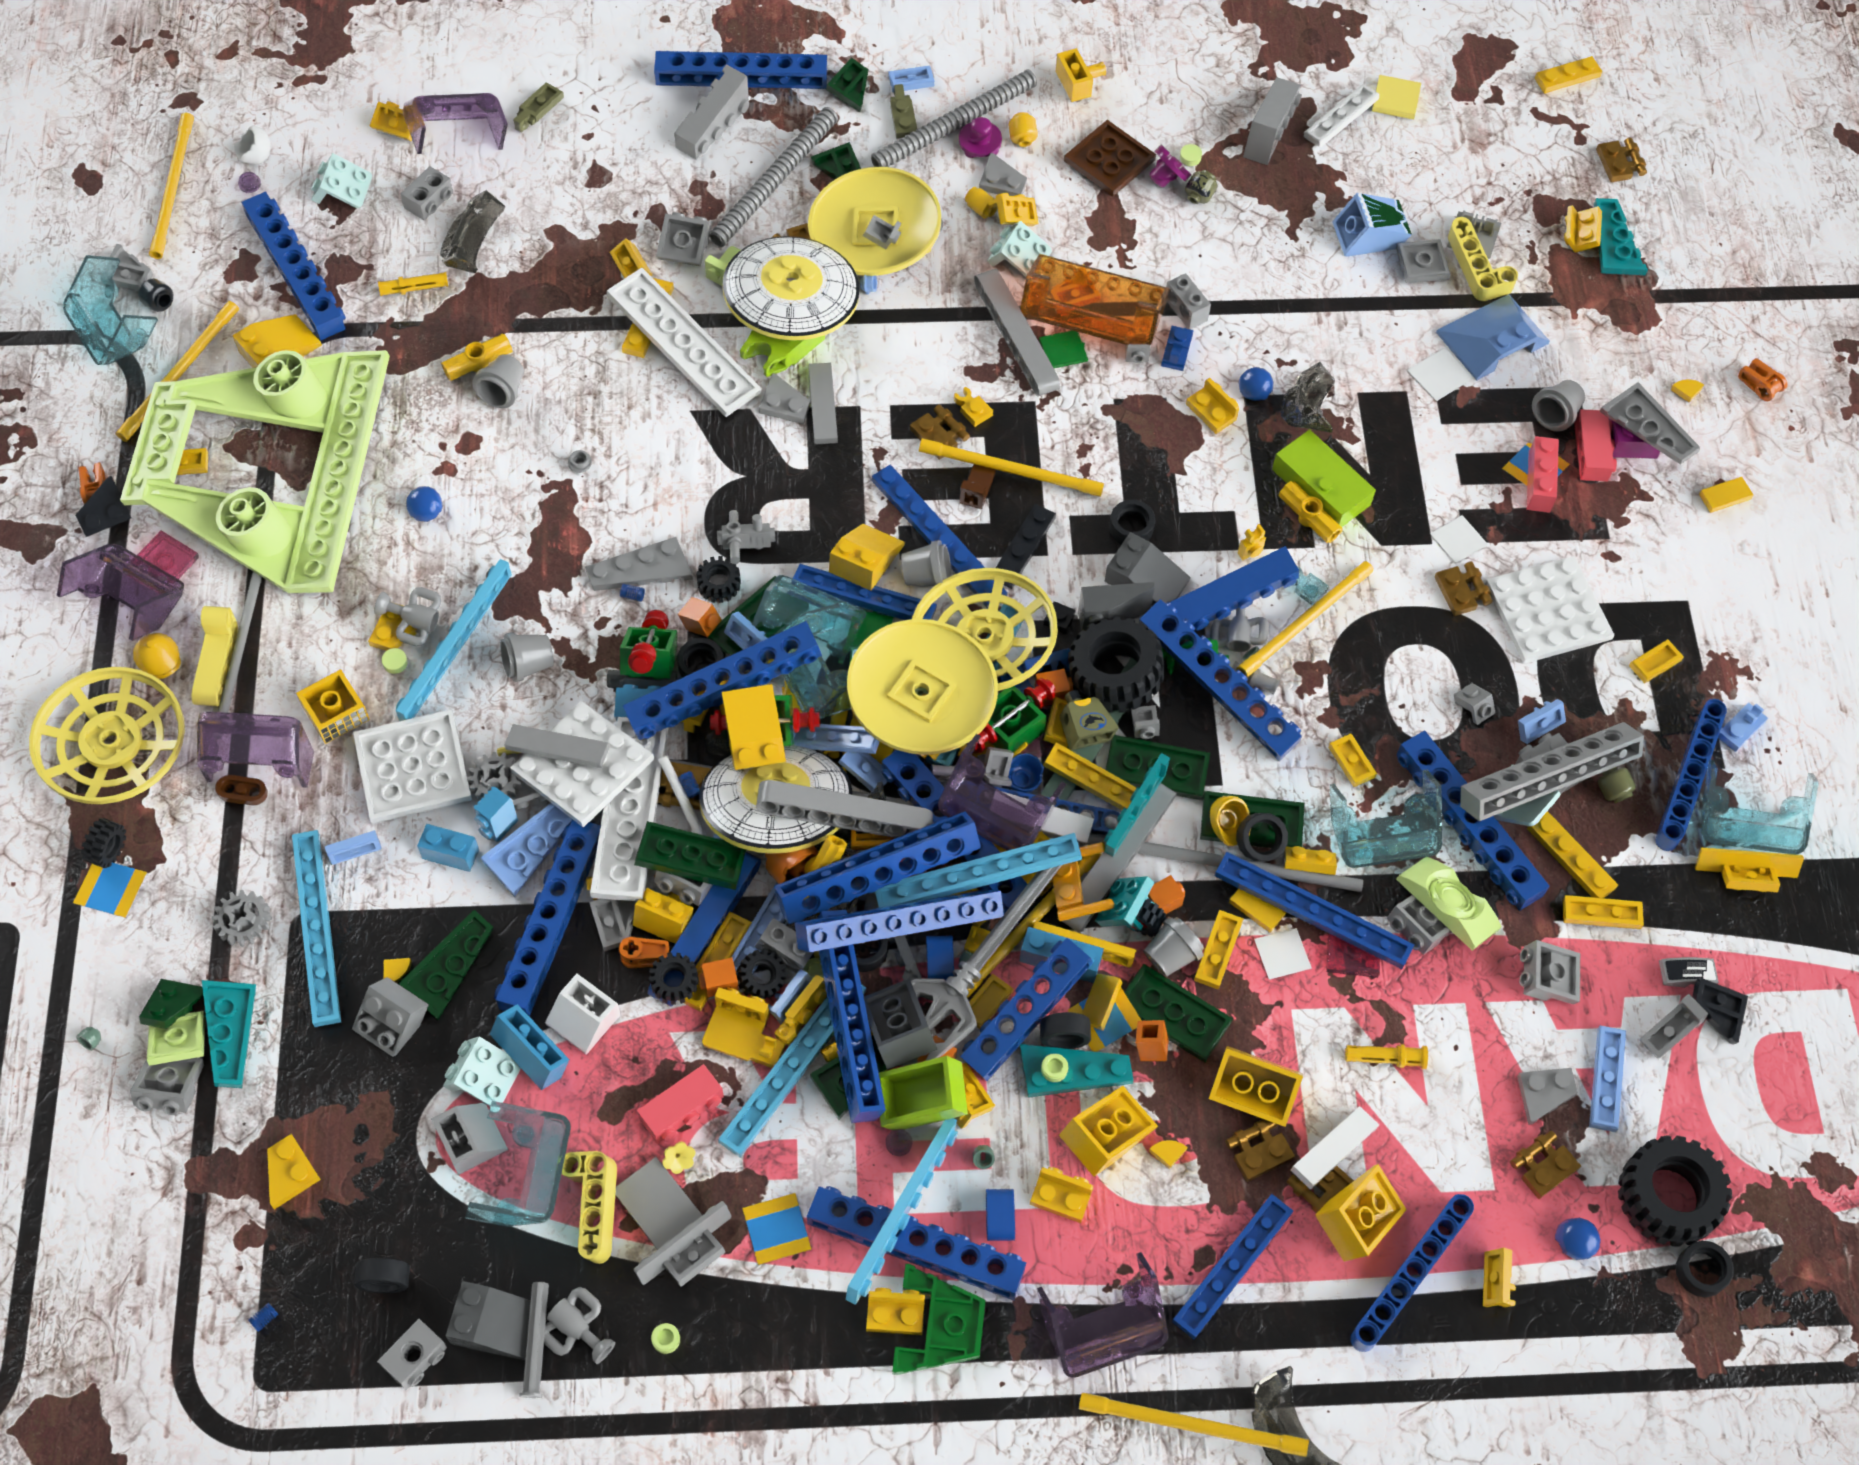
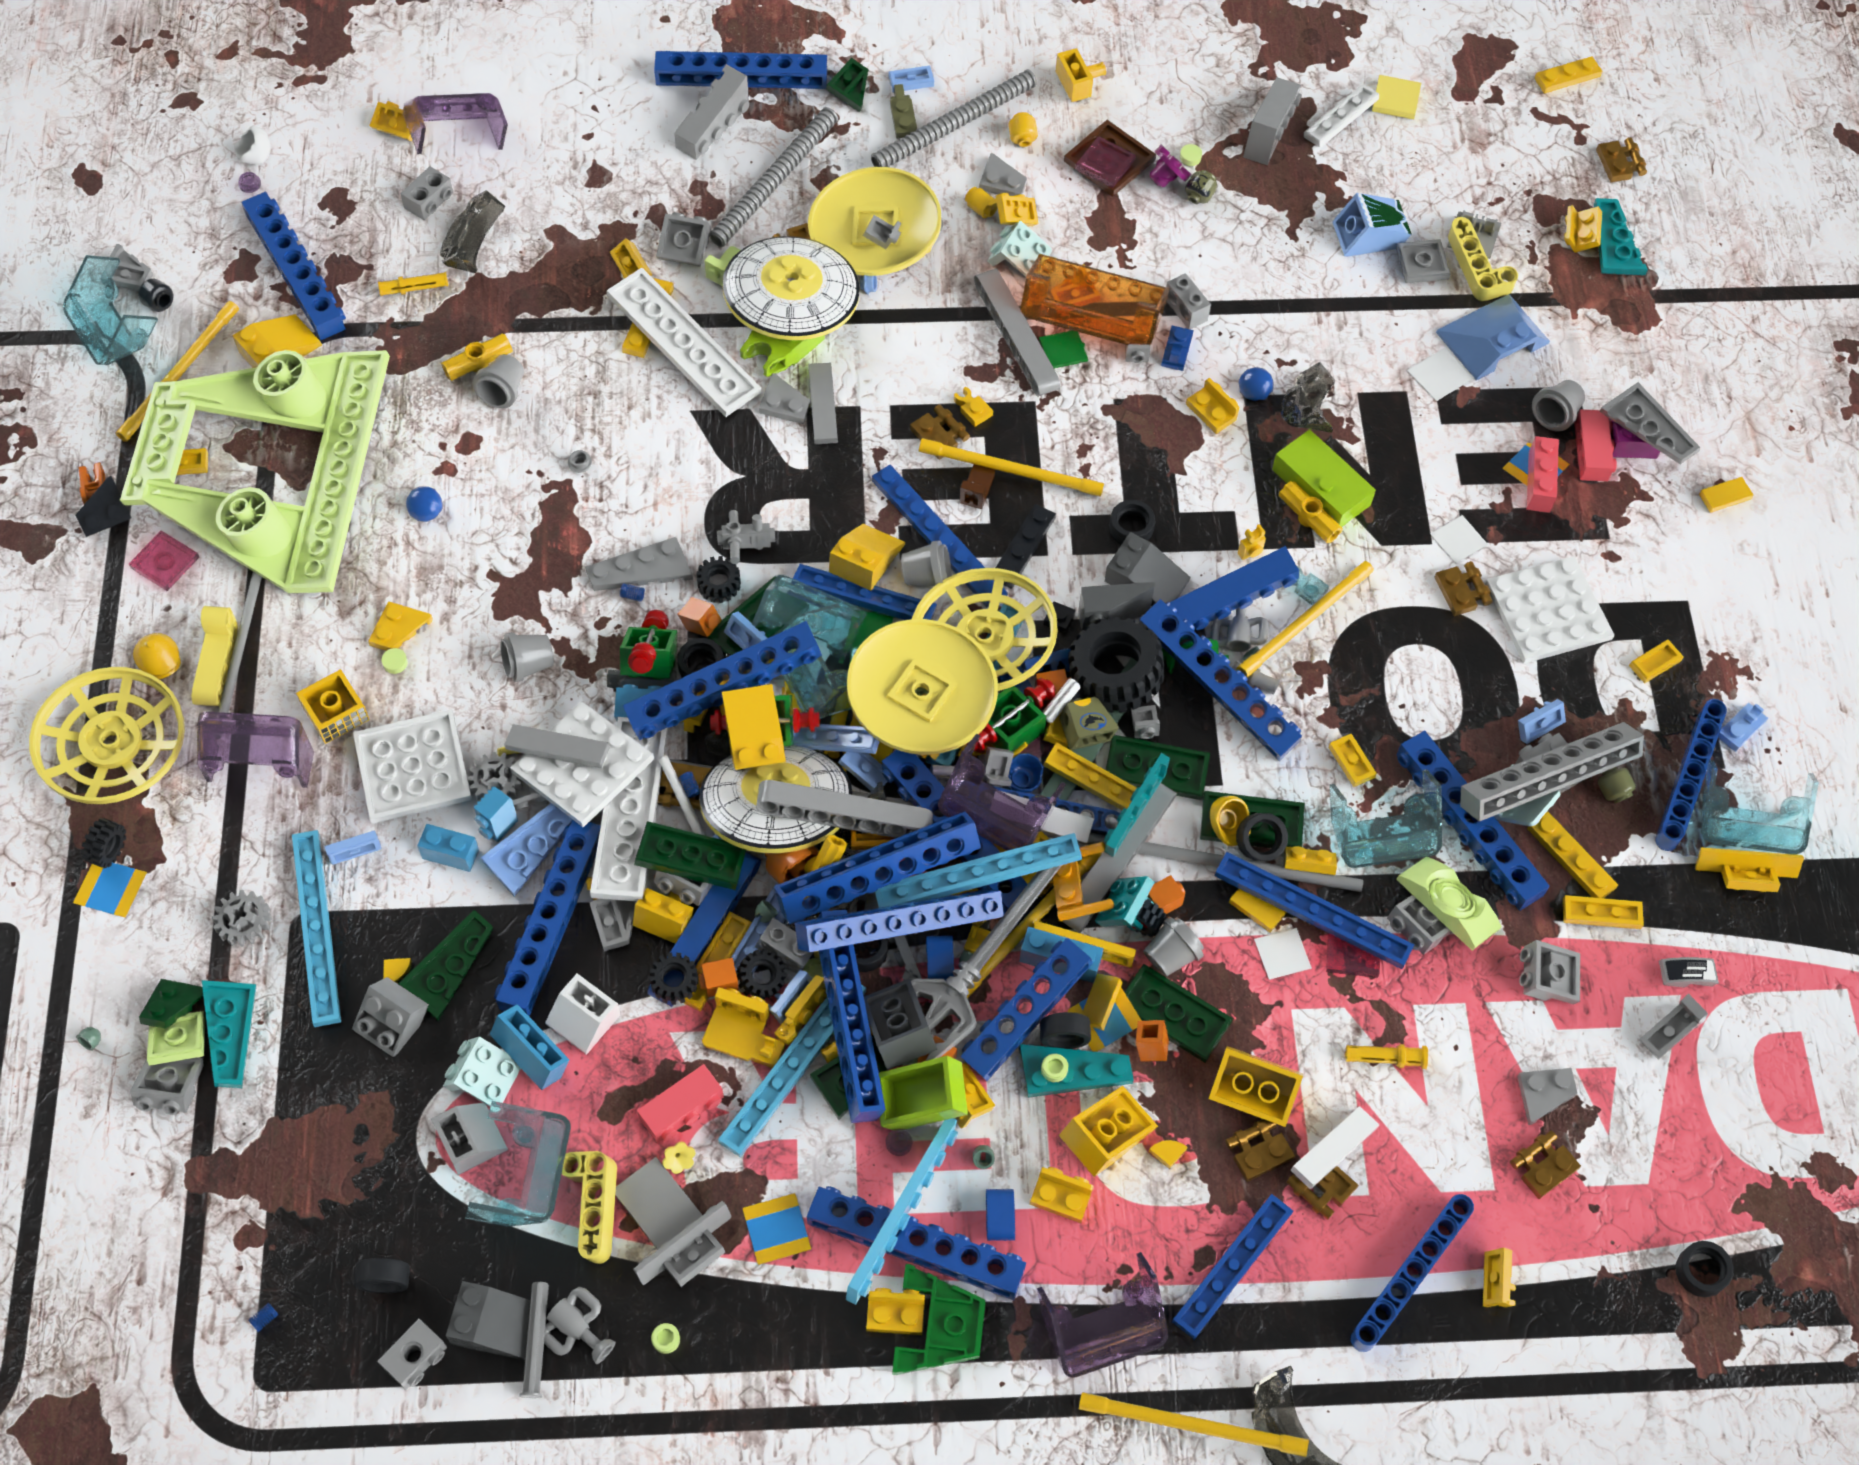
clear purple windscreen [56,544,184,641] -> none
yellow piece [149,112,194,259] -> none
reddish brown plate [215,775,268,806] -> none
yellow wing [267,1134,321,1210] -> none
light aqua bracket [311,153,372,208] -> none
light grey piece [374,587,441,646] -> none
medium azure plate [396,559,512,721] -> none
olive hinge [513,82,564,133] -> none
orange piece [619,937,670,969] -> none
dark green wing [811,142,861,180] -> none
magenta plate [959,117,1002,158] -> none
yellow tile [969,974,1013,1029] -> none
yellow plate [1194,910,1244,990] -> none
yellow slope [1315,1164,1407,1262] -> none
light grey bracket [1454,683,1495,725] -> none
blue hair [1555,1217,1601,1260] -> none
light blue tile [1589,1025,1626,1132] -> none
black tyre [1618,1135,1732,1247] -> none
yellow tile [1670,379,1704,402] -> none
black wing [1692,978,1748,1045] -> none
orange piece [1738,358,1788,401] -> none
none -> sand green hinge [755,900,778,923]
none -> white axle [1043,678,1080,723]
none -> clear pink tile [1075,136,1136,188]

